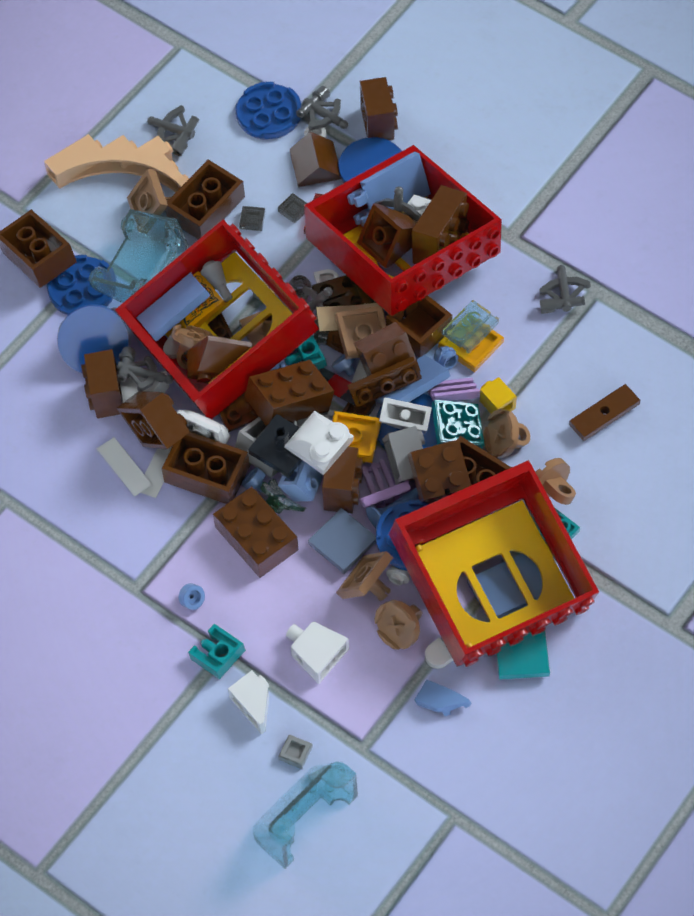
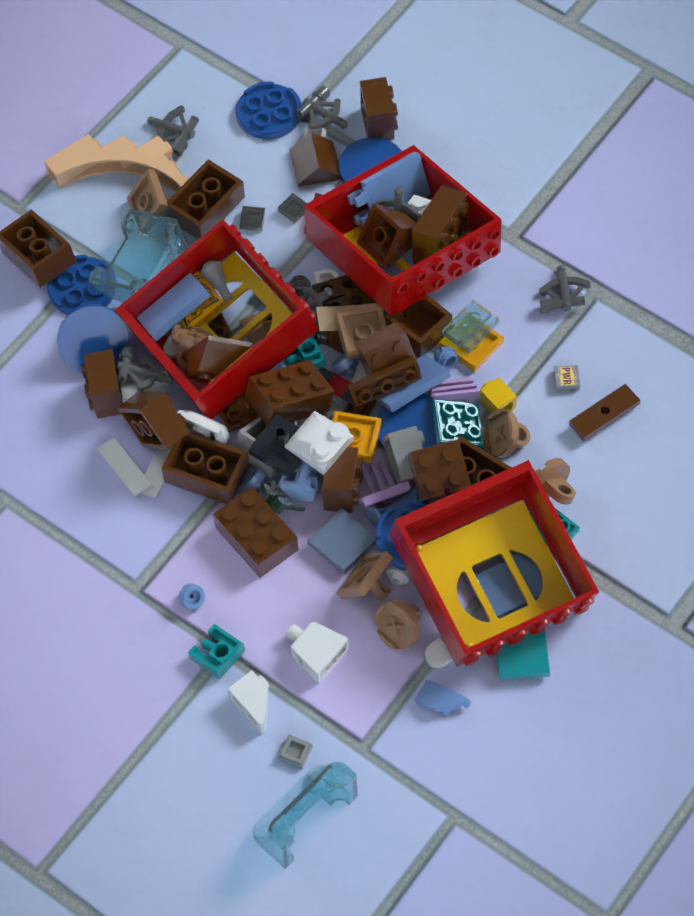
white slope [379,397,432,434] -> none
none -> tile [554,365,580,391]

